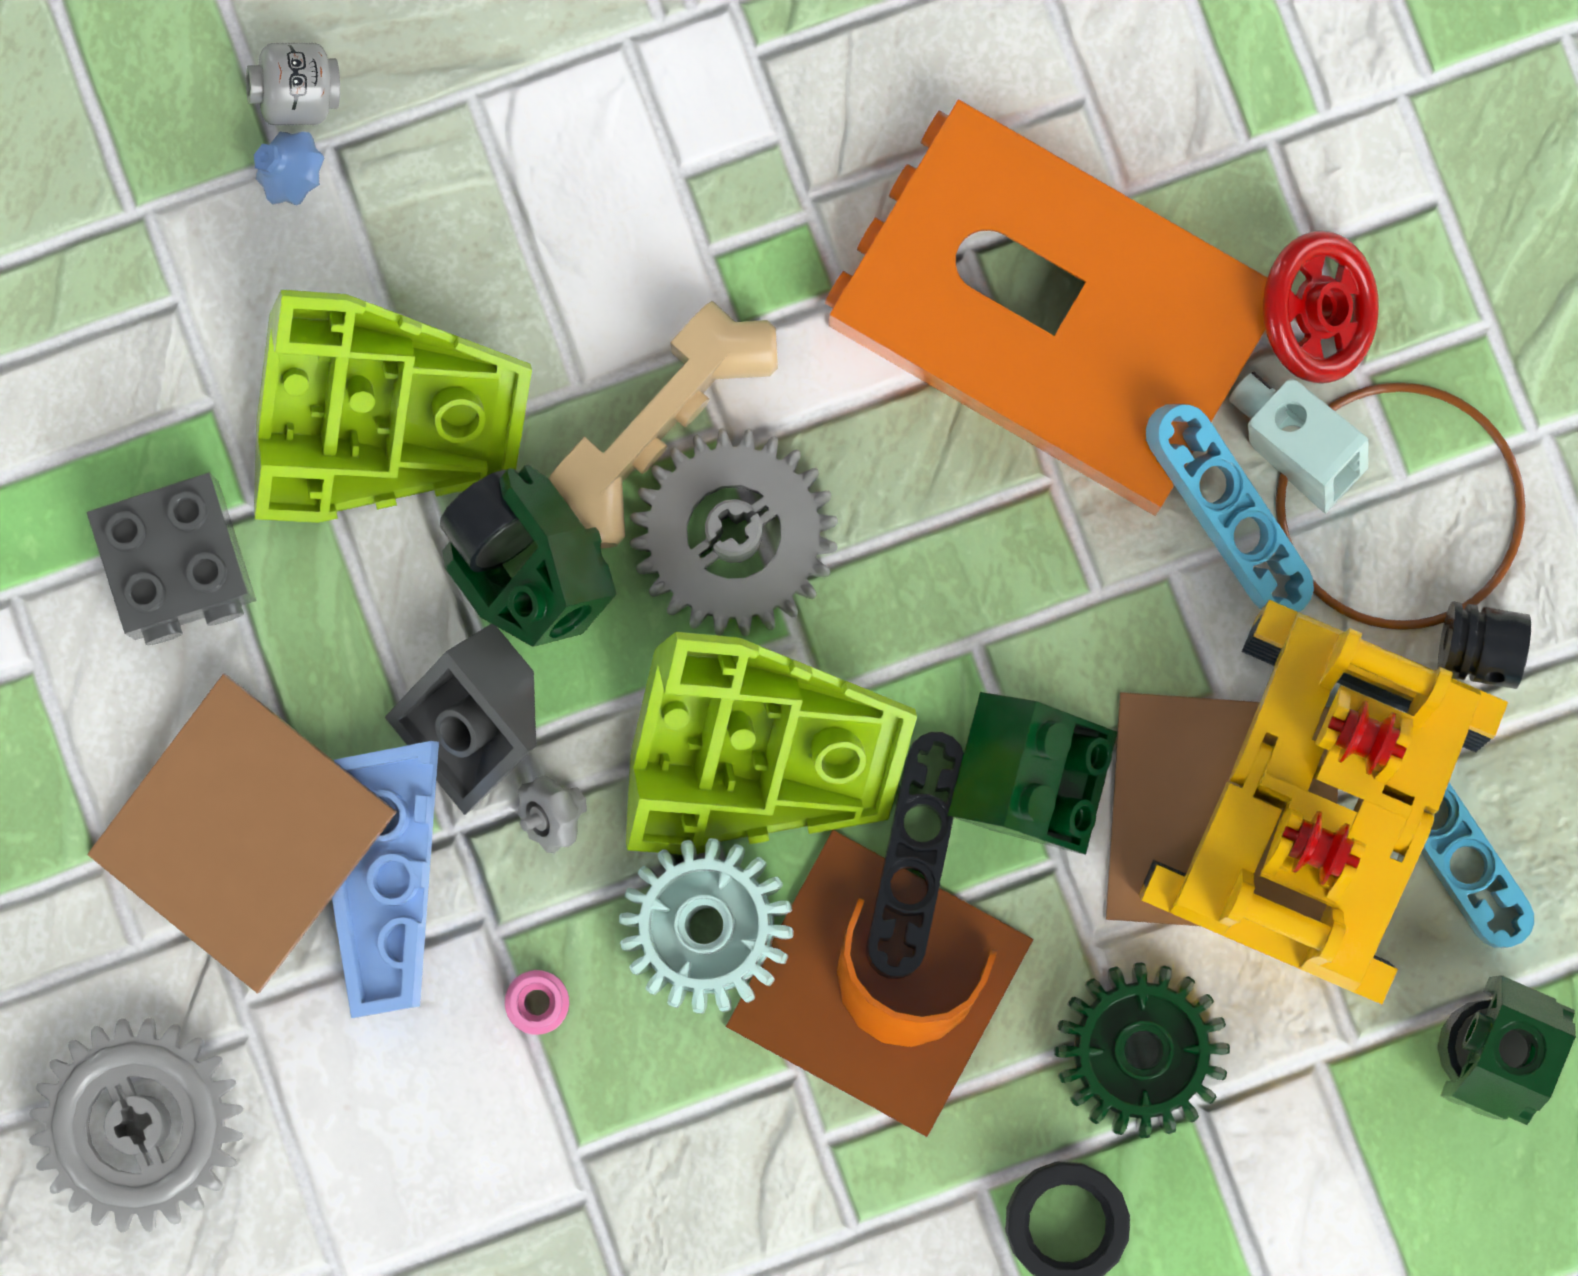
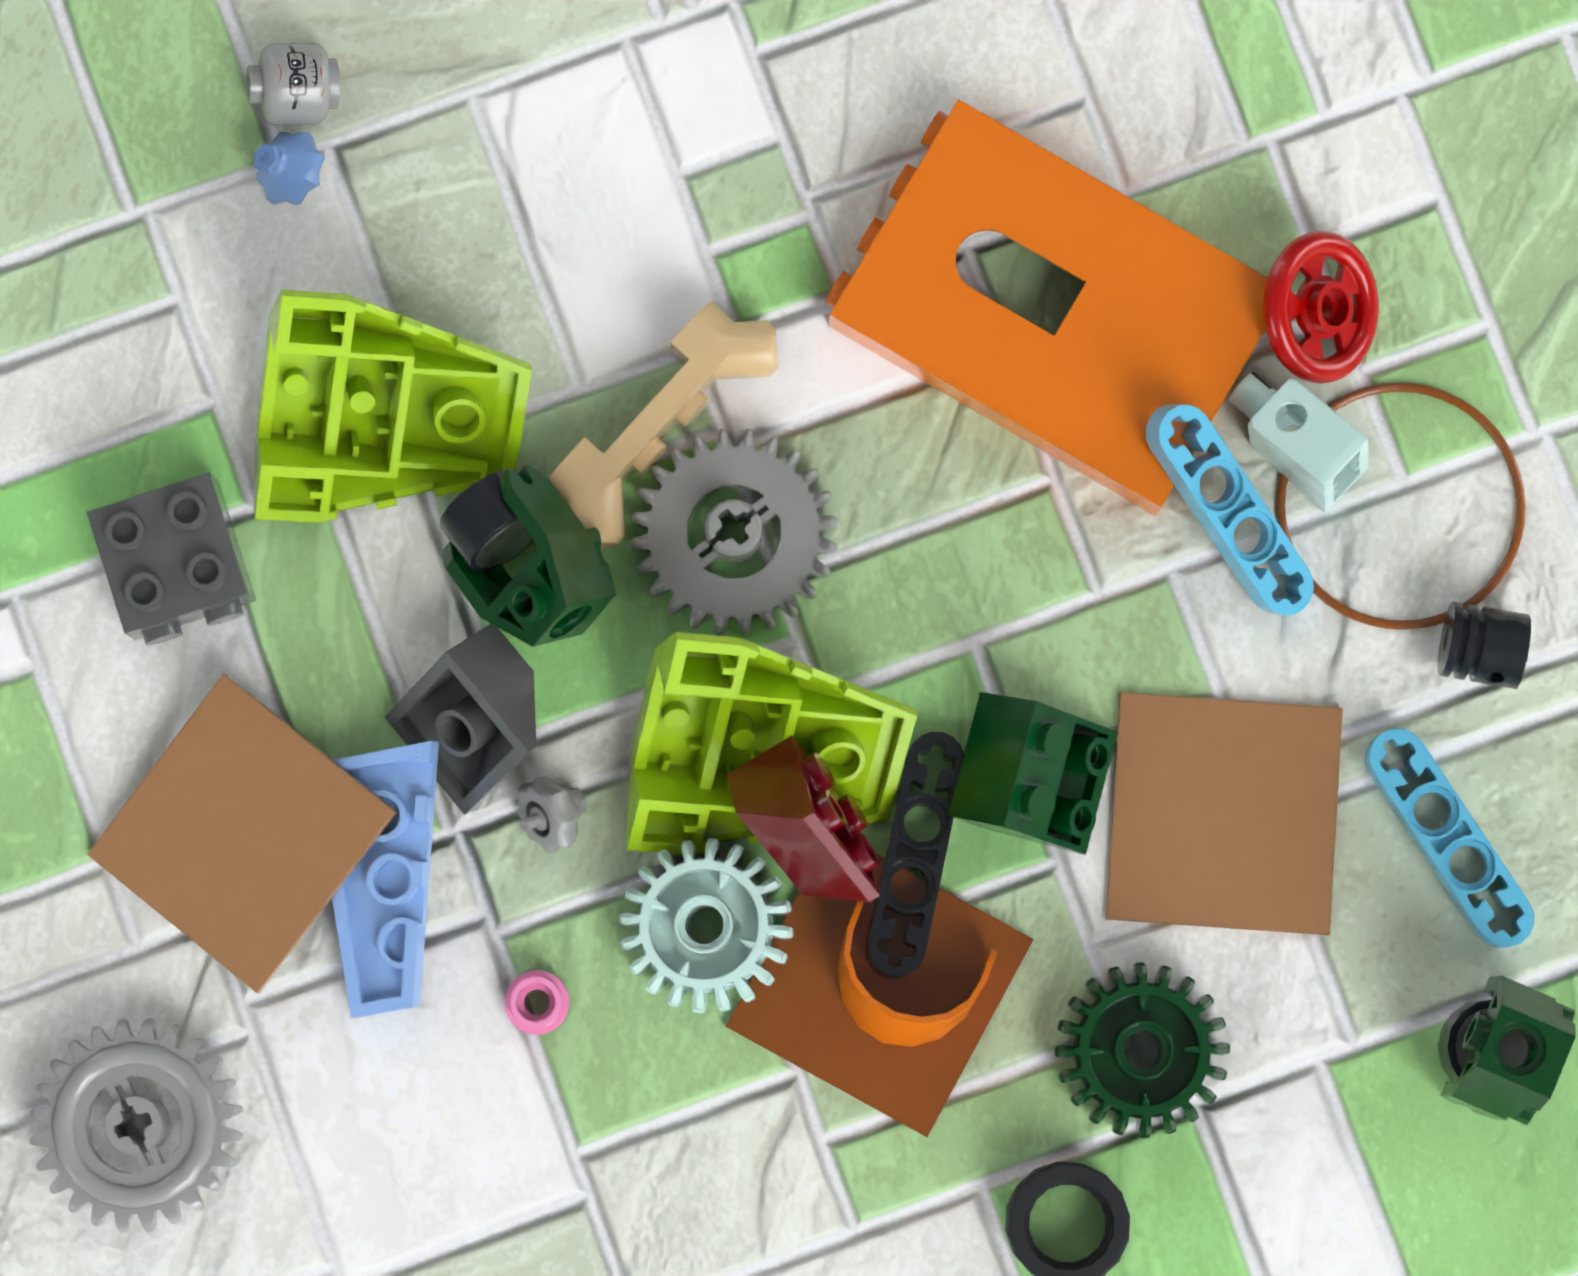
yellow container [1138,600,1508,1005] -> none
none -> dark red slope [726,736,880,902]

